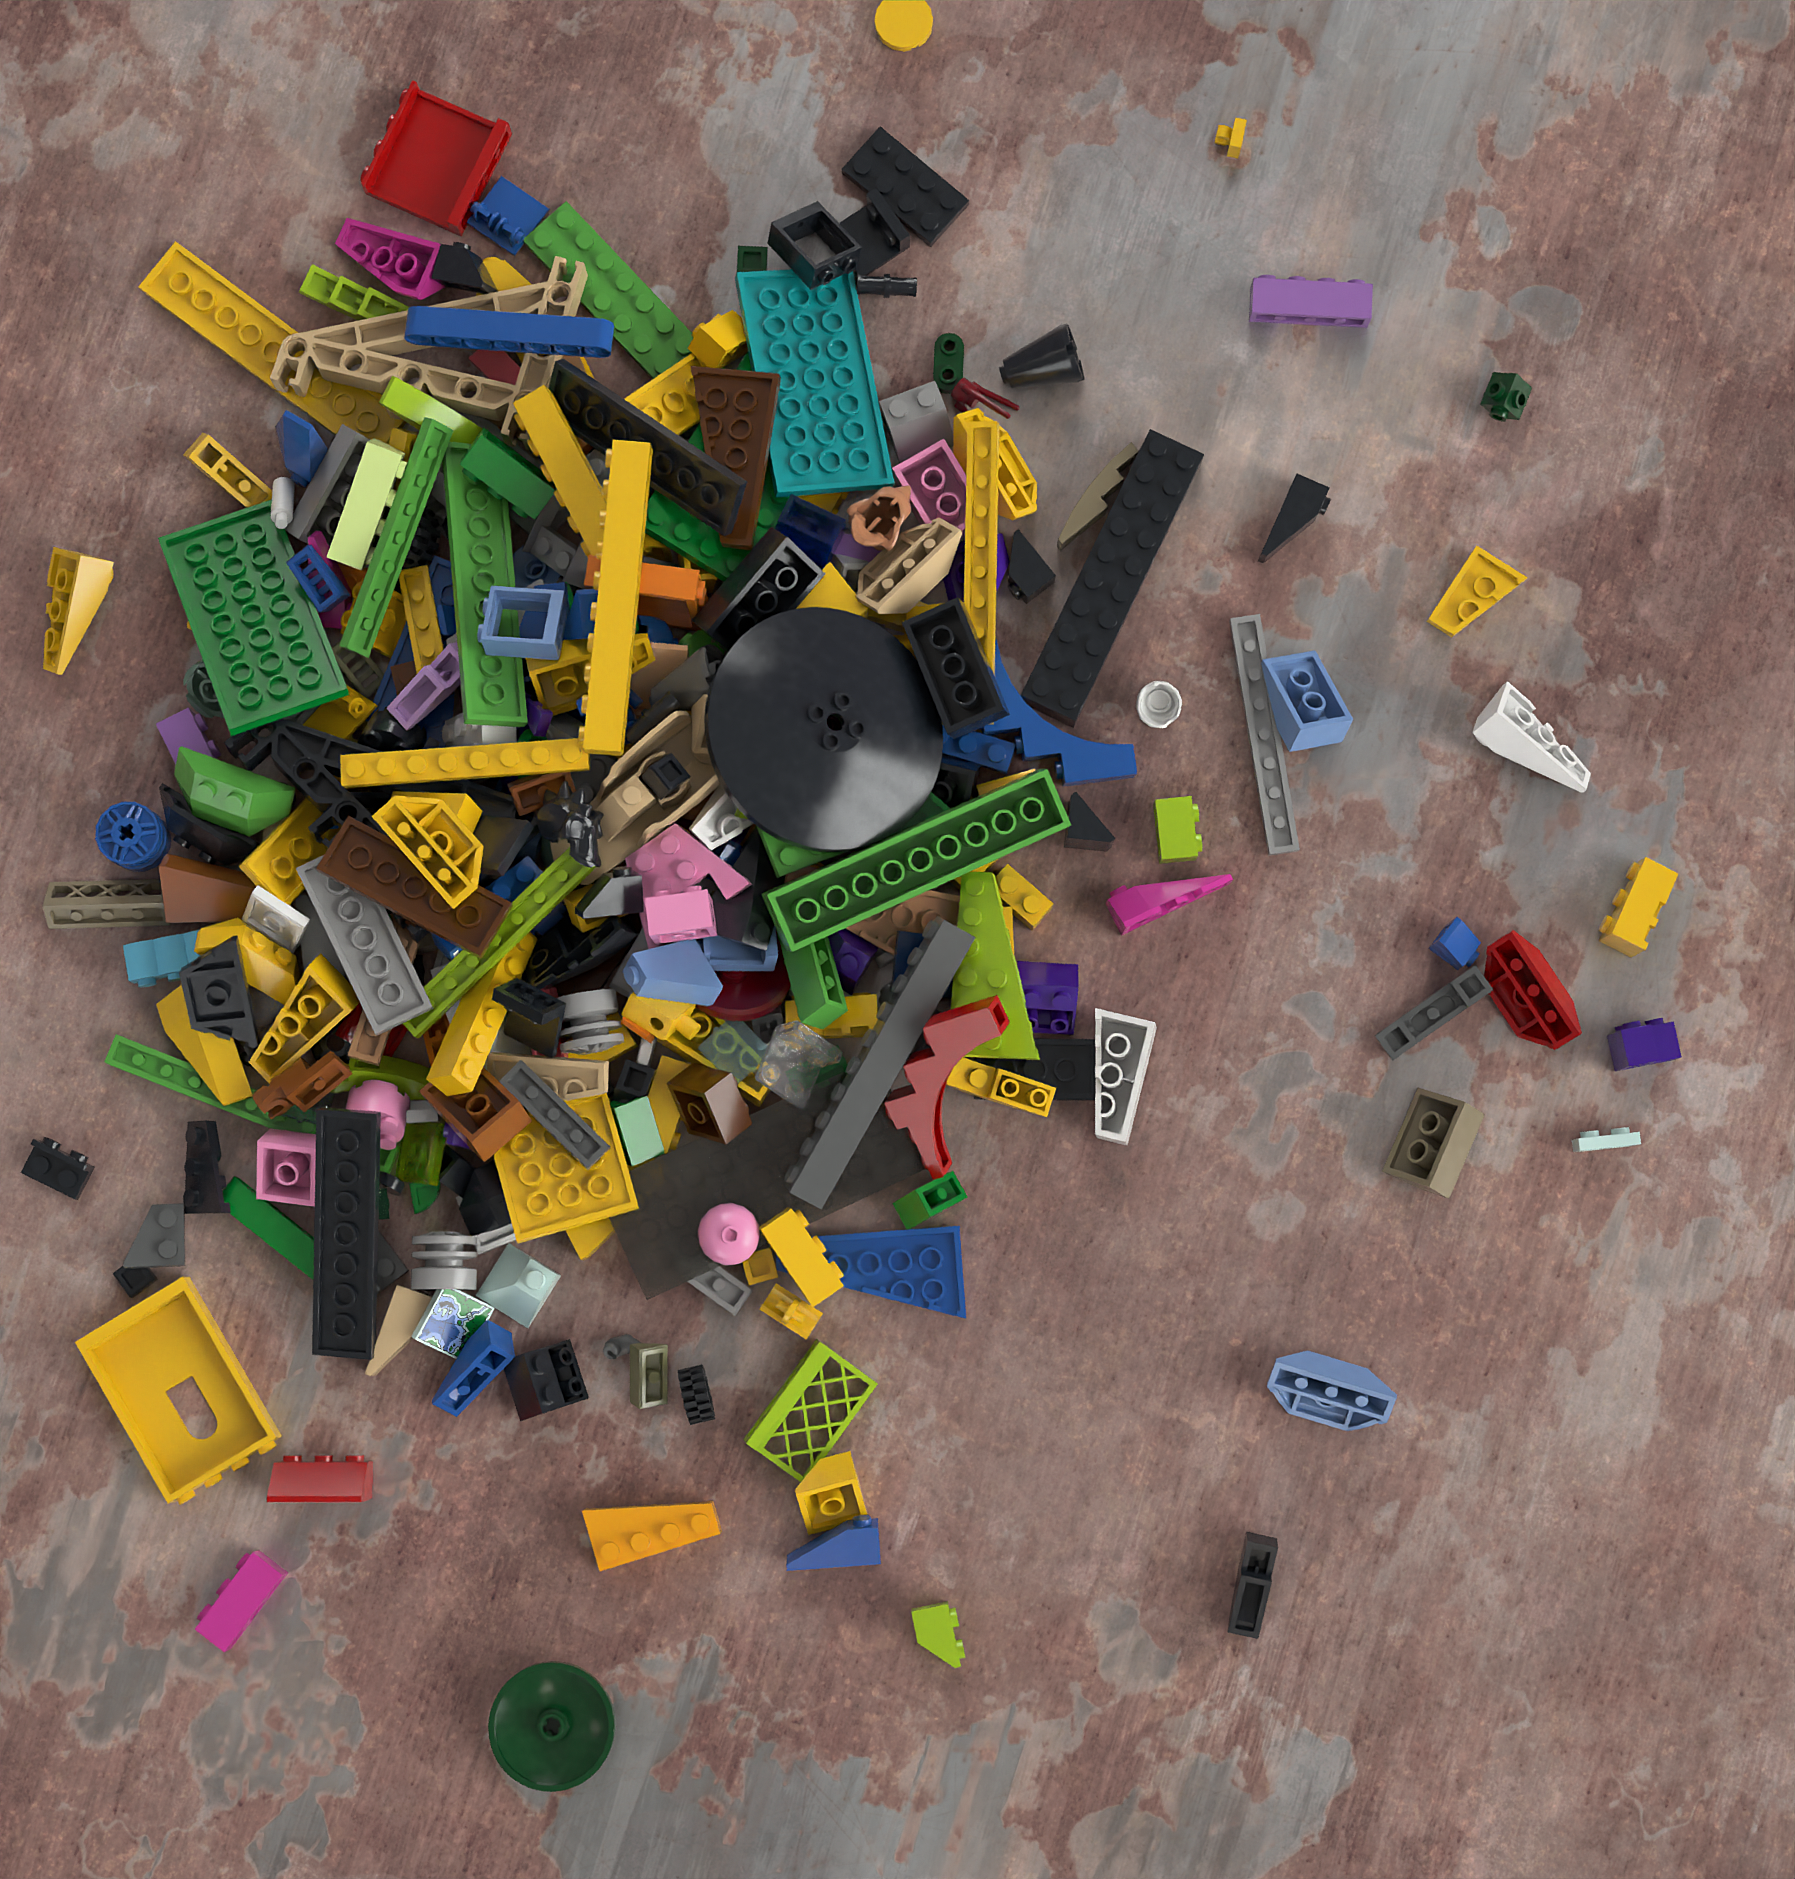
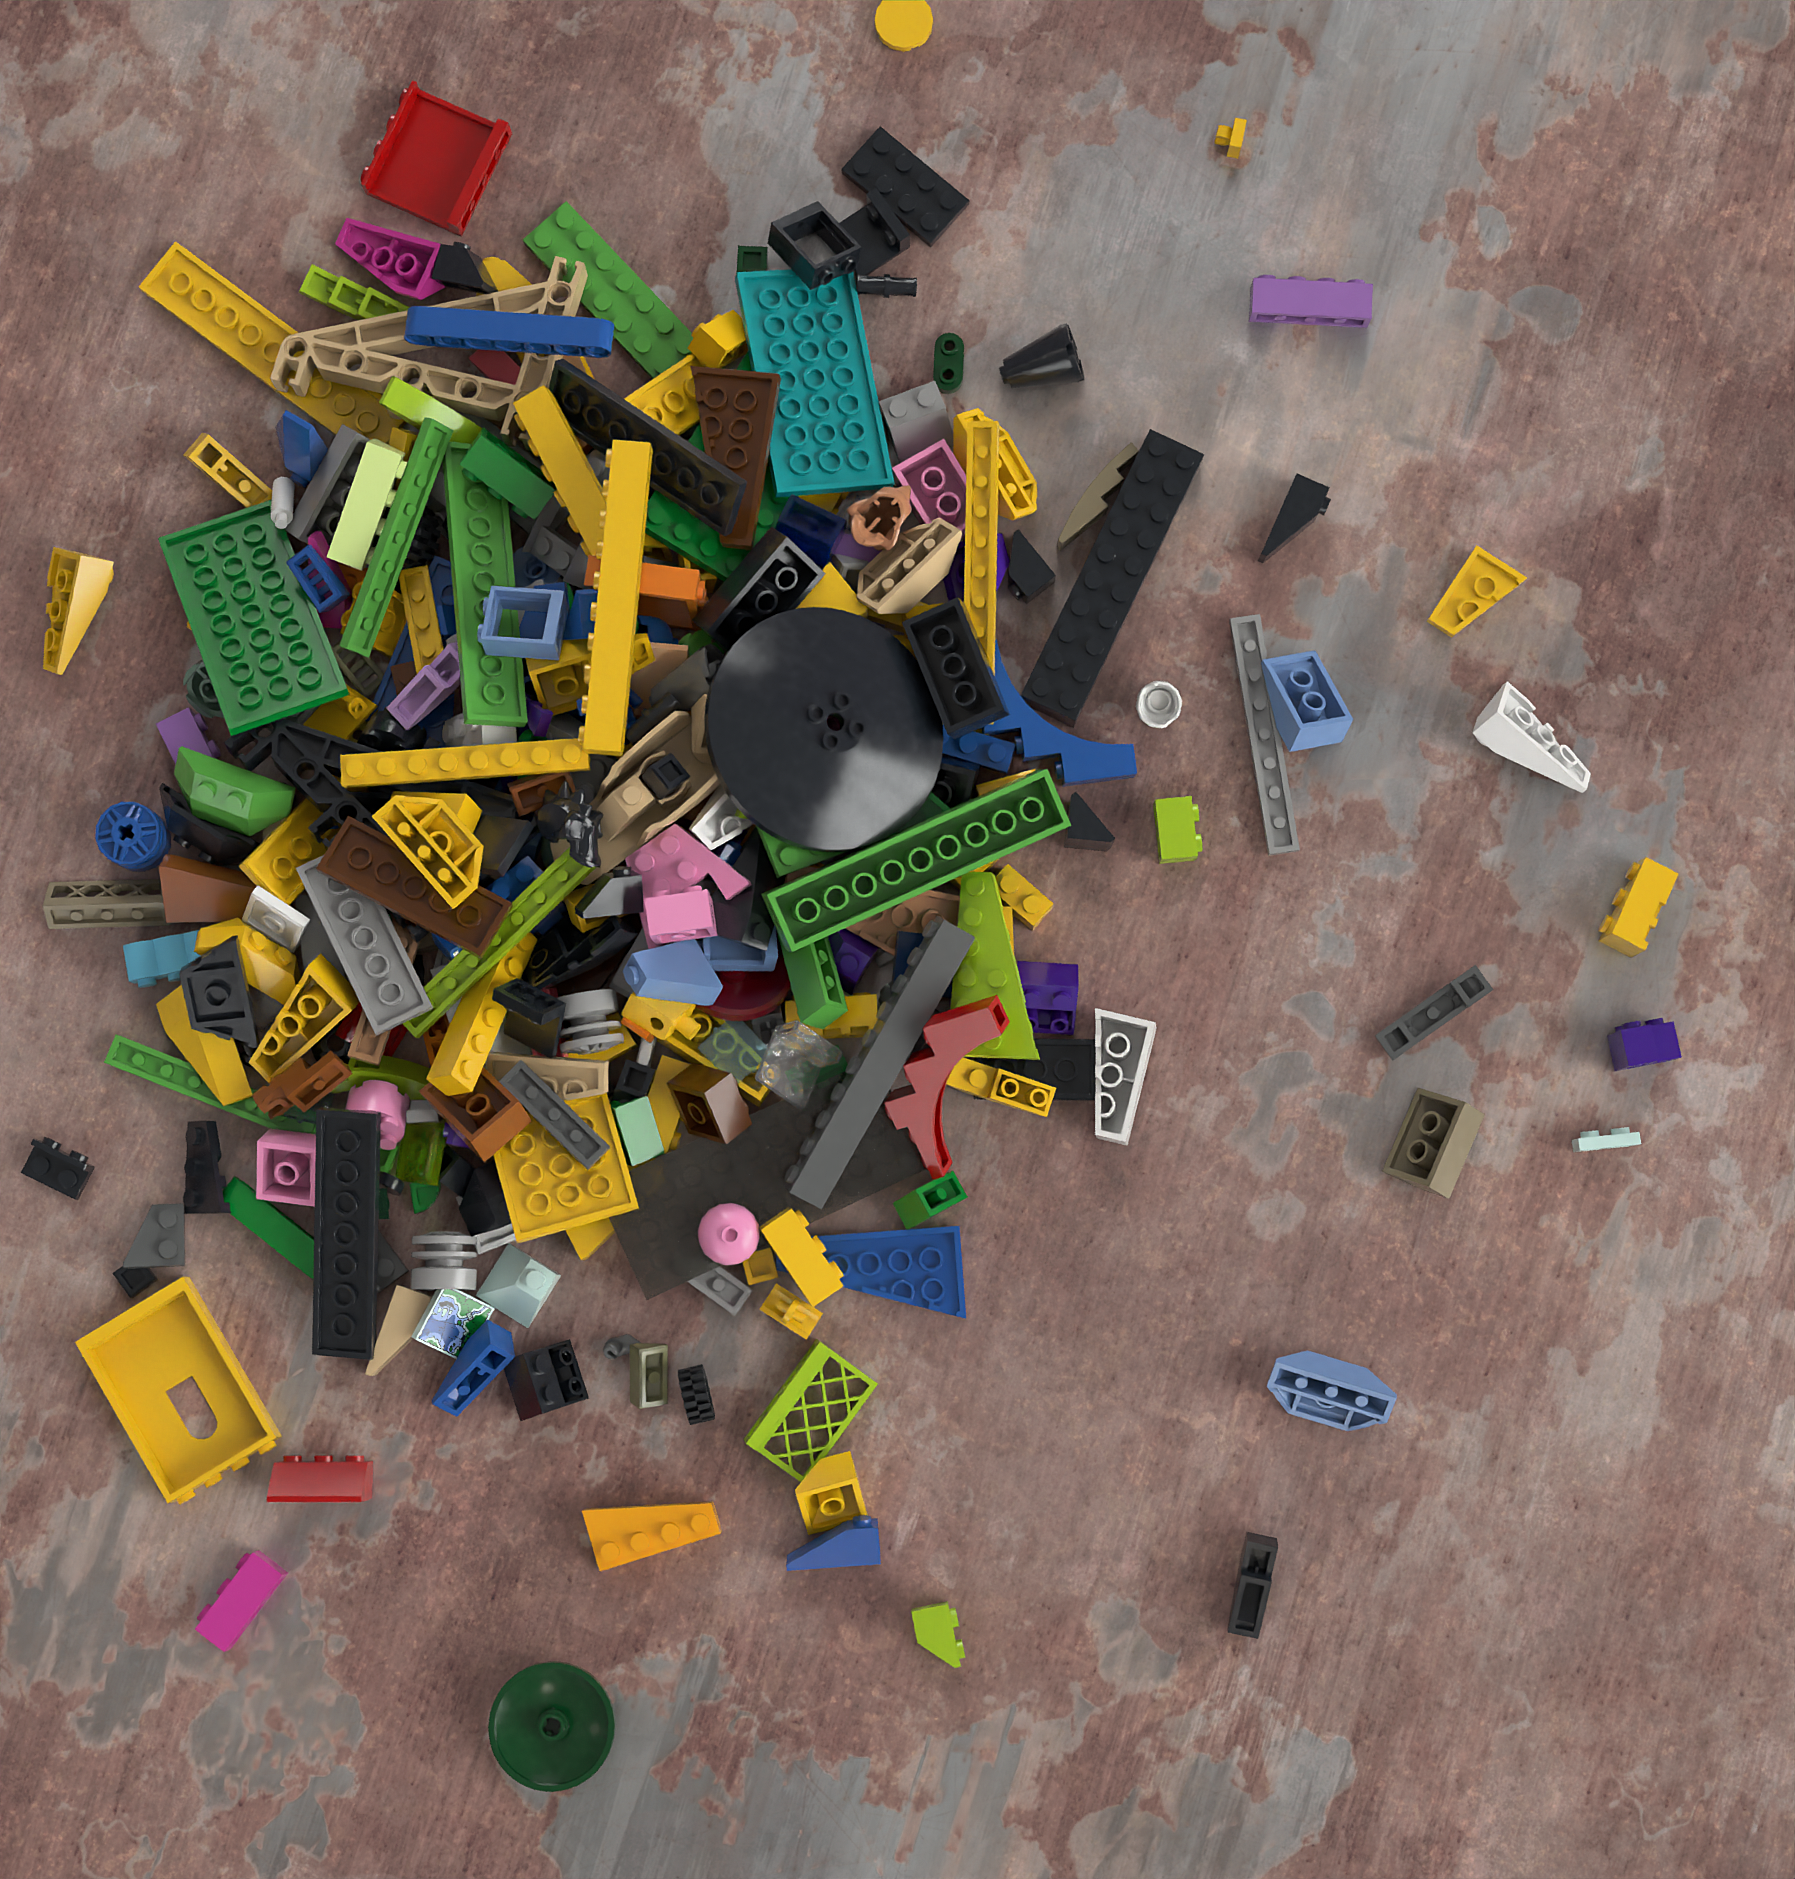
blue hinge [467,176,549,256] -> none
dark red plant [951,377,1020,419] -> none
dark pink wedge [1105,874,1233,936] -> none
blue slope [1428,917,1481,970] -> none
dark green brick [1480,372,1532,422] -> none
red wedge [1484,930,1582,1050] -> none

